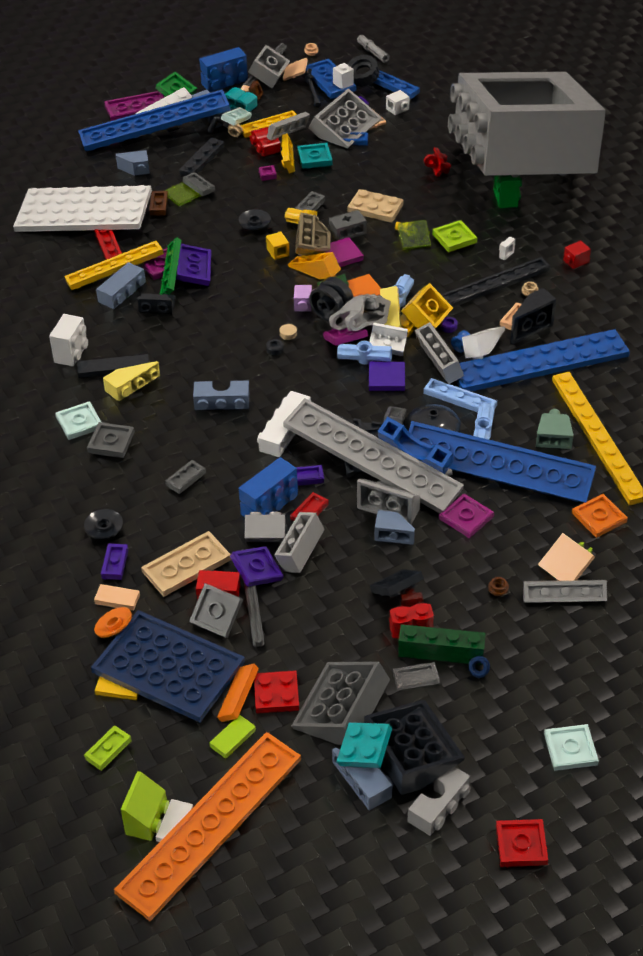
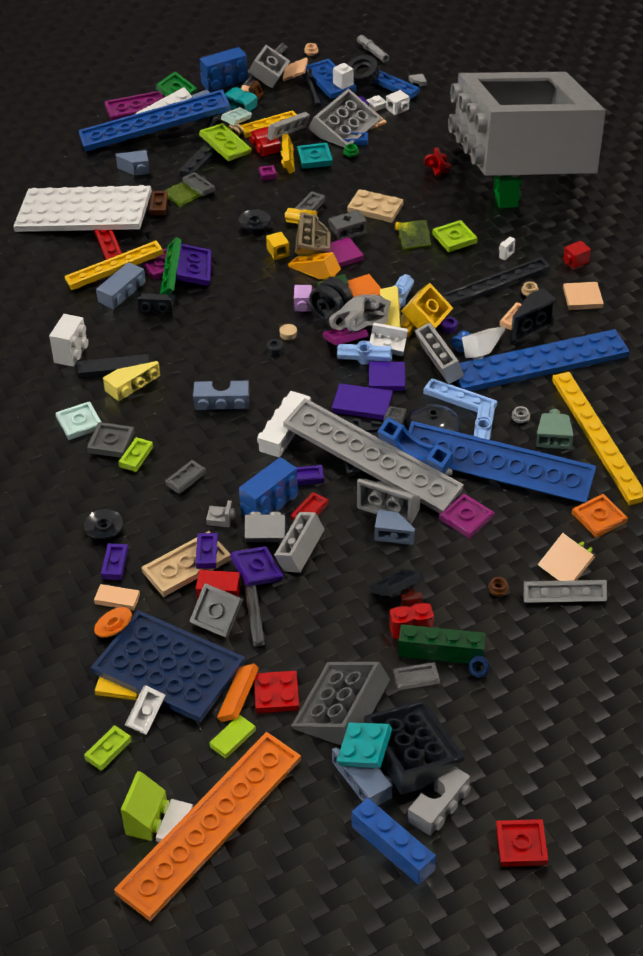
light aqua tile [544,724,599,771] -> none
none -> lime plate [119,437,153,472]
none -> white slope [125,686,165,735]
none -> dark purple plate [195,533,218,569]
none -> lime tile [199,123,252,161]
none -> light grey bracket [206,500,236,527]
none -> dark purple tile [332,383,393,420]
none -> green plate [343,143,359,157]
none -> blue brick [351,798,436,885]
none -> white plate [366,95,386,111]
none -> light grey tile [409,74,427,86]
none -> light grey plate [512,406,530,423]
none -> light nougat tile [563,282,604,310]

